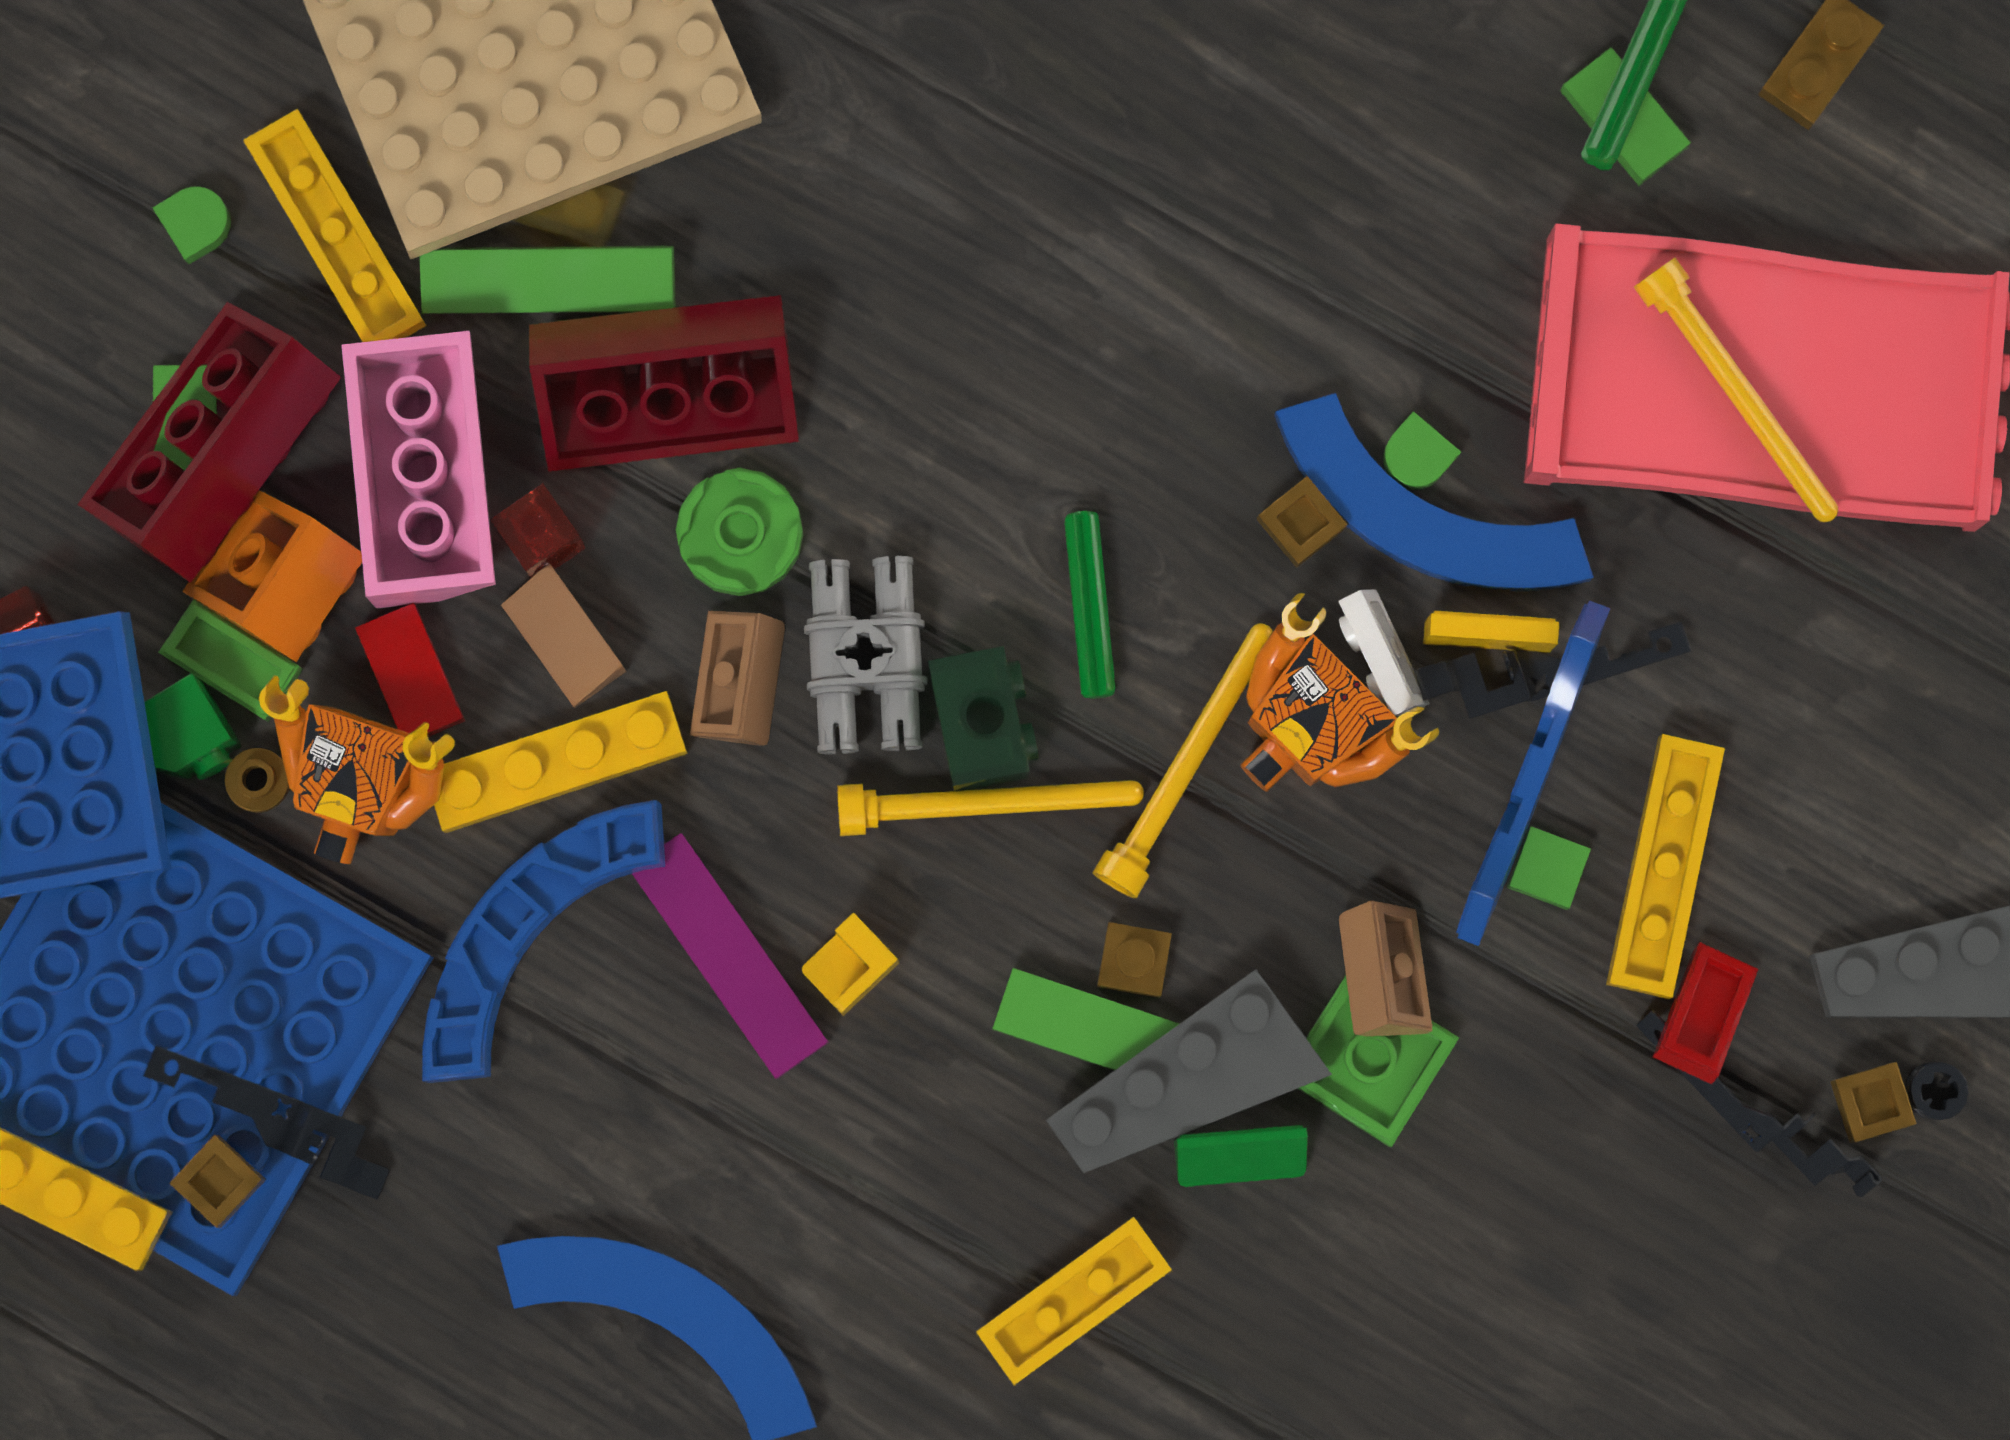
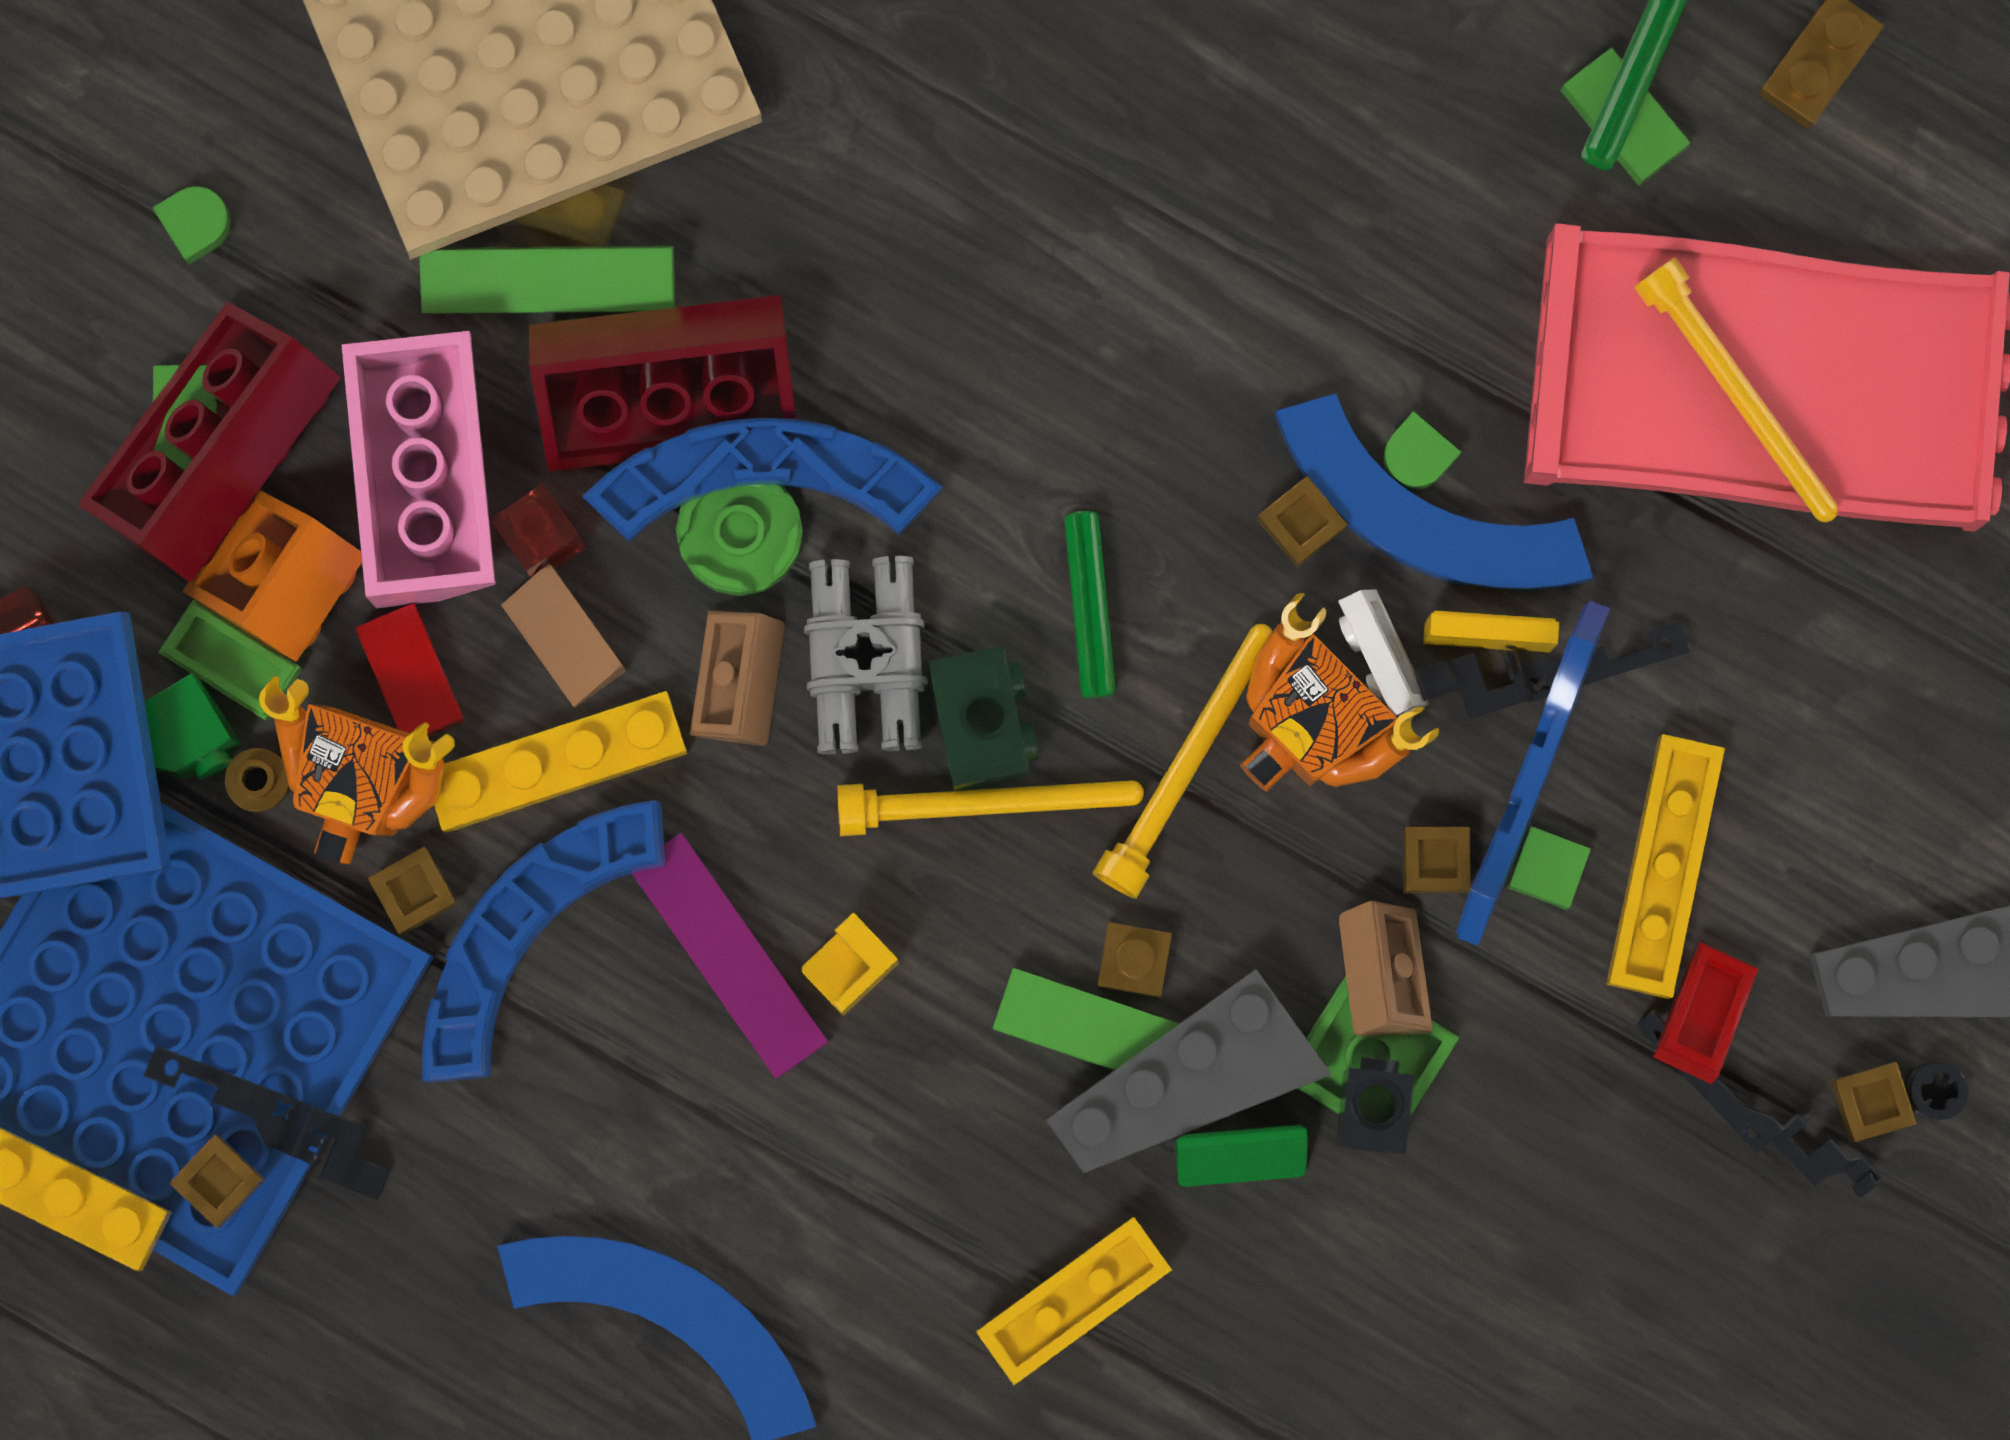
yellow plate [243,109,426,342] -> none
none -> pearl gold plate [368,847,458,936]
none -> blue tile [582,418,943,543]
none -> black brick [1336,1057,1414,1155]
none -> pearl gold plate [1403,827,1470,893]

